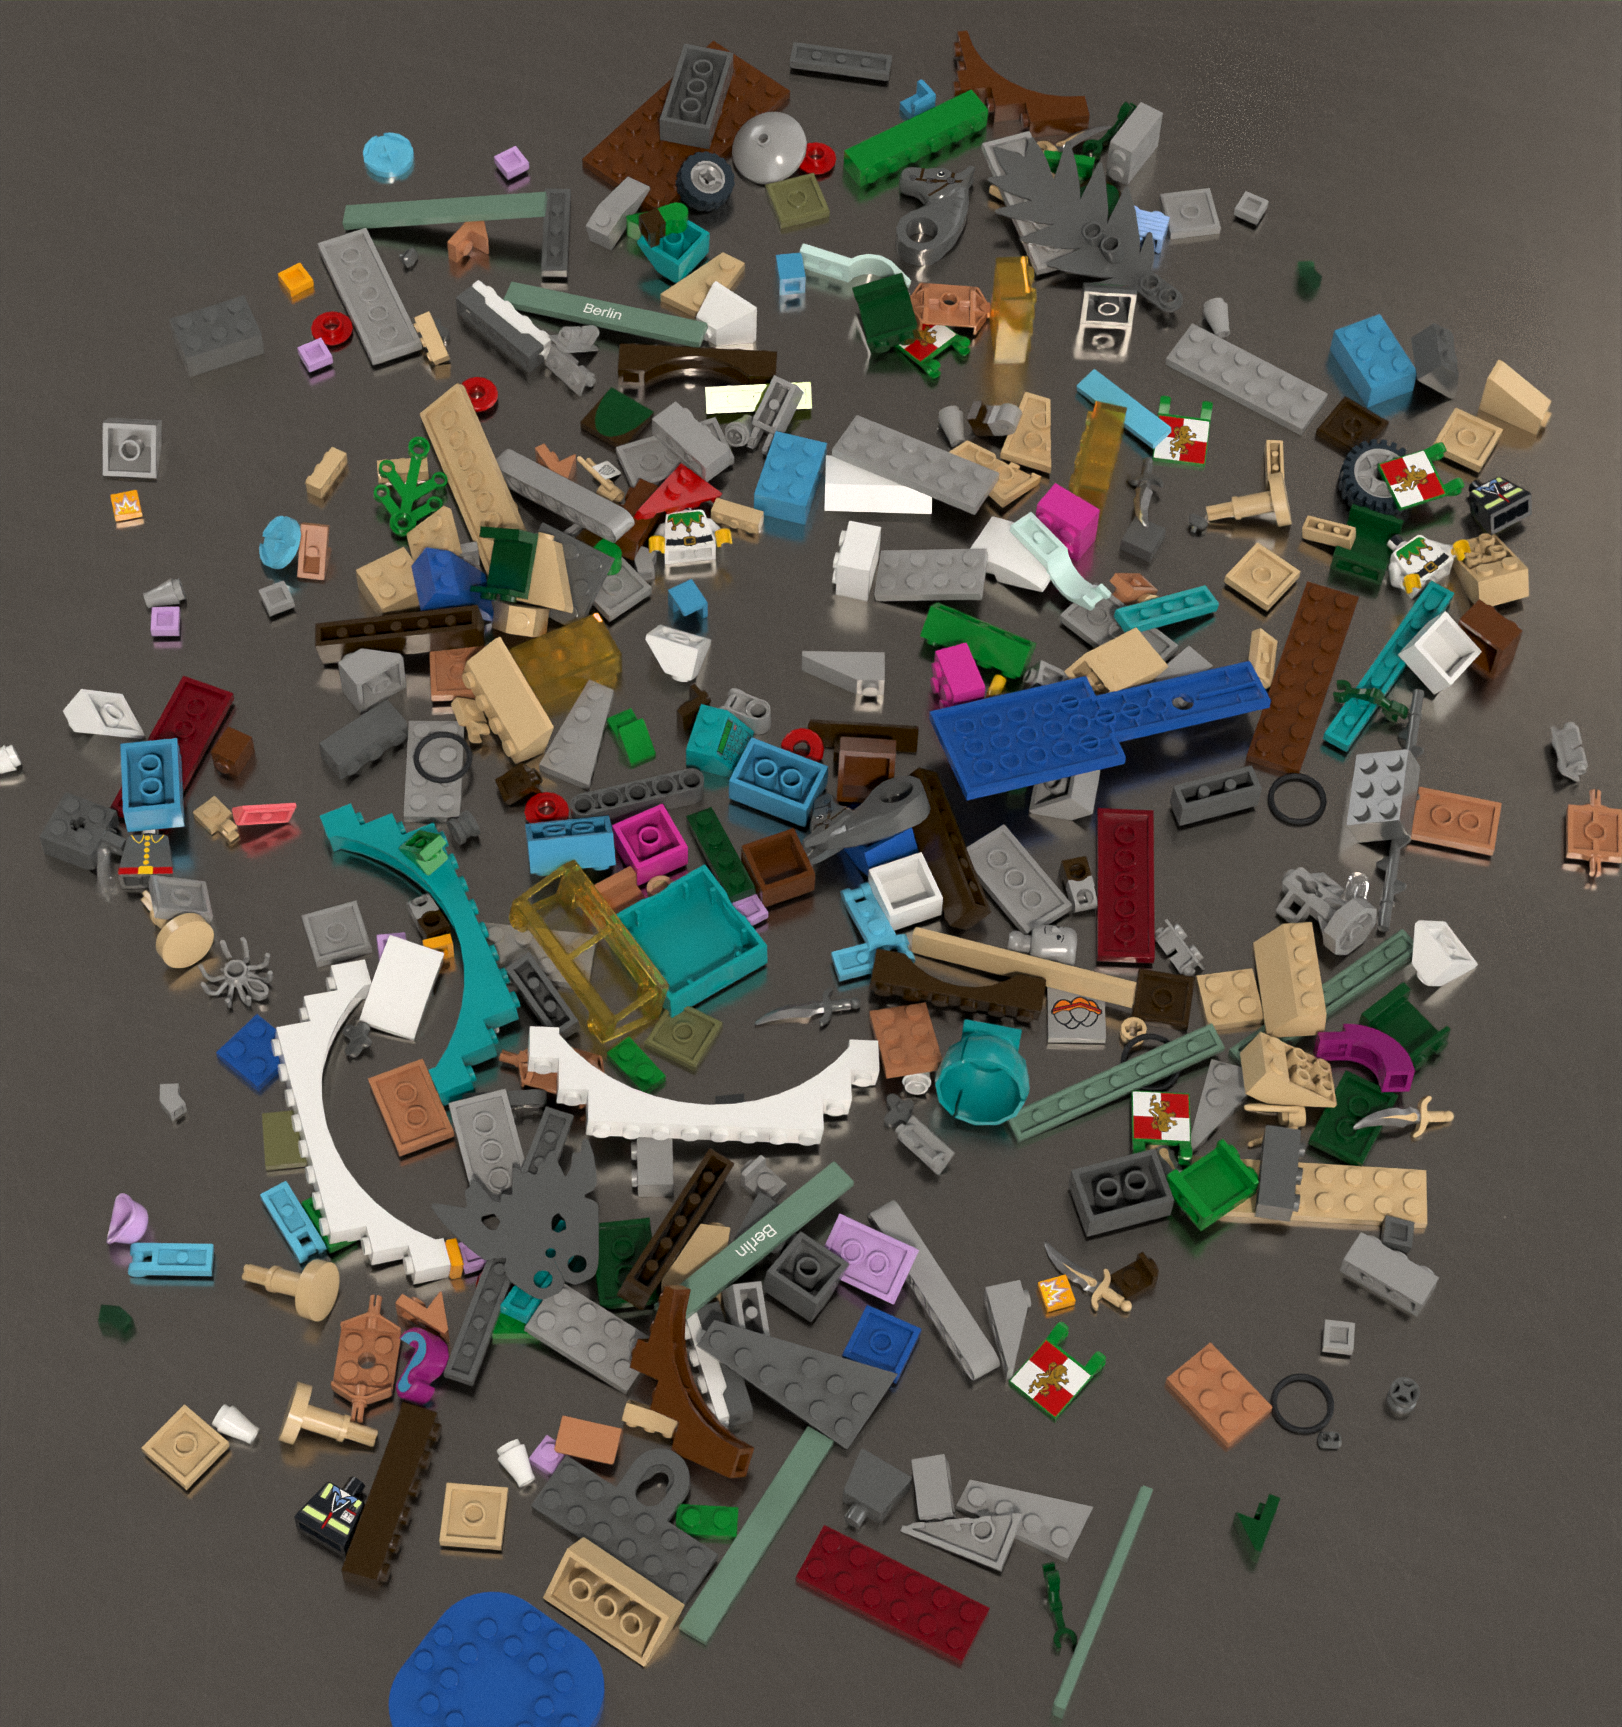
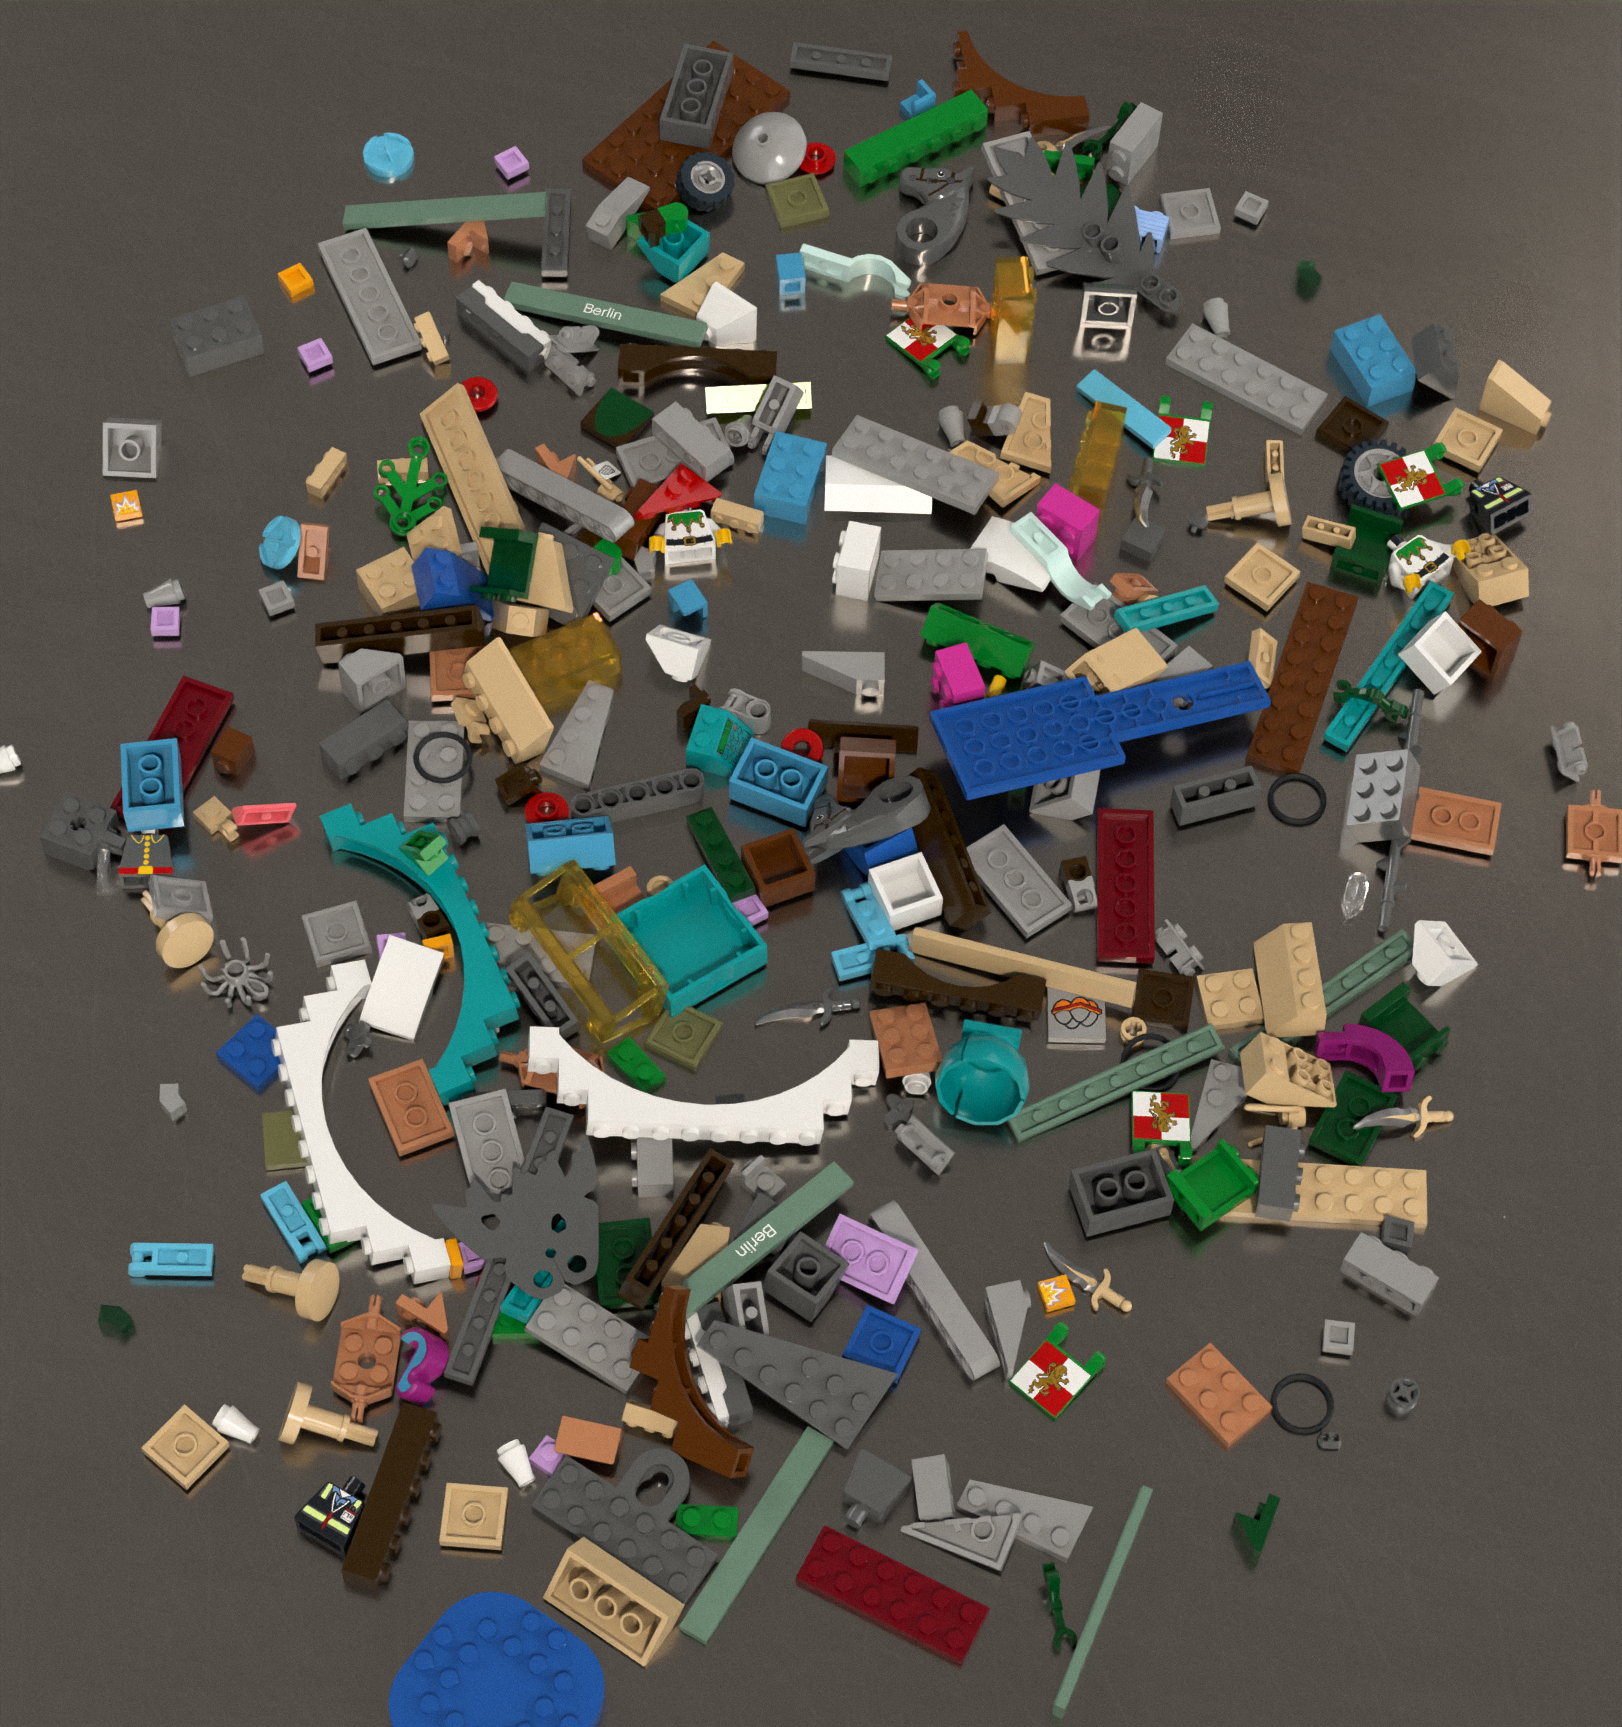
white slope [63,689,145,739] -> none
lavender helmet [106,1193,149,1244] -> none
red piece [311,311,353,346] -> none
green slope [606,708,656,766] -> none
dark pink brick [612,803,688,886] -> none
dark green panel [852,273,921,353] -> none
light grey piece [1008,924,1077,966] -> none
dark brown bracket [1111,1252,1159,1301] -> none
light grey piece [1276,867,1377,955] -> none

